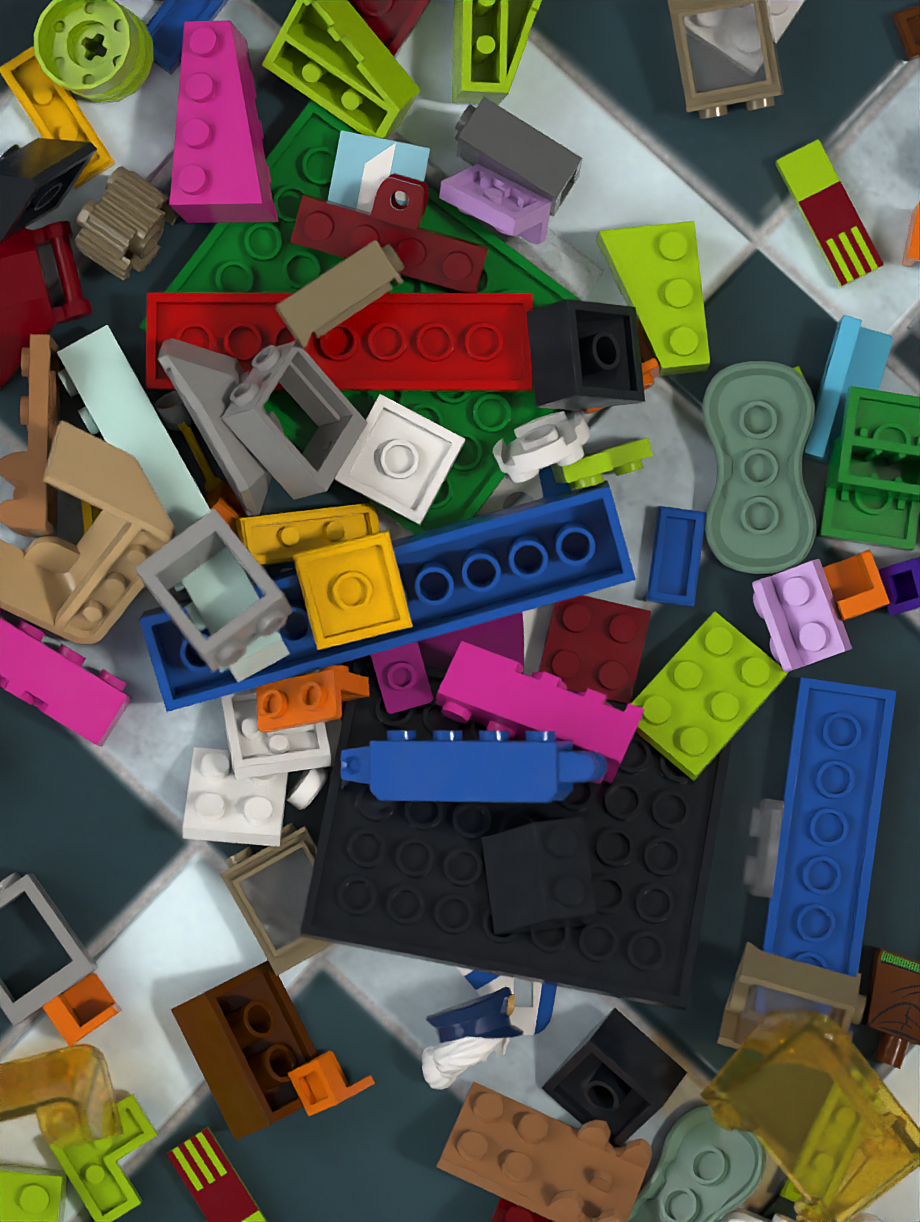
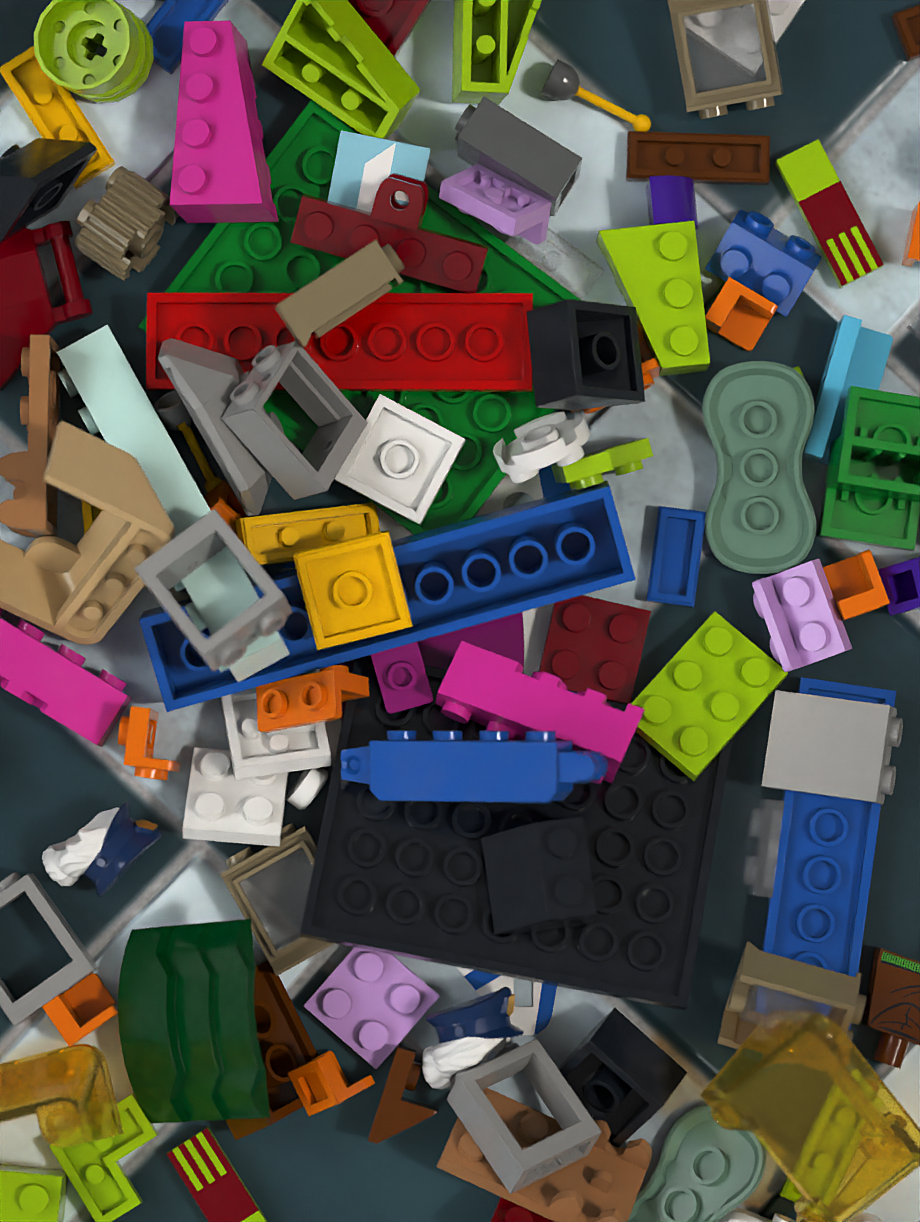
none -> piece [42,802,162,897]
none -> orange bracket [118,706,181,781]
none -> dark green slope [118,919,270,1123]
none -> lavender plate [304,947,440,1070]
none -> reddish brown slope [368,1044,438,1144]
none -> light grey window [446,1039,602,1194]
none -> hinge [541,59,651,132]
none -> reddish brown tile [626,131,770,186]
none -> dark purple brick [646,176,698,230]
none -> blue bracket [705,210,822,317]
none -> orange panel [705,277,778,352]
none -> light grey panel [762,690,903,805]

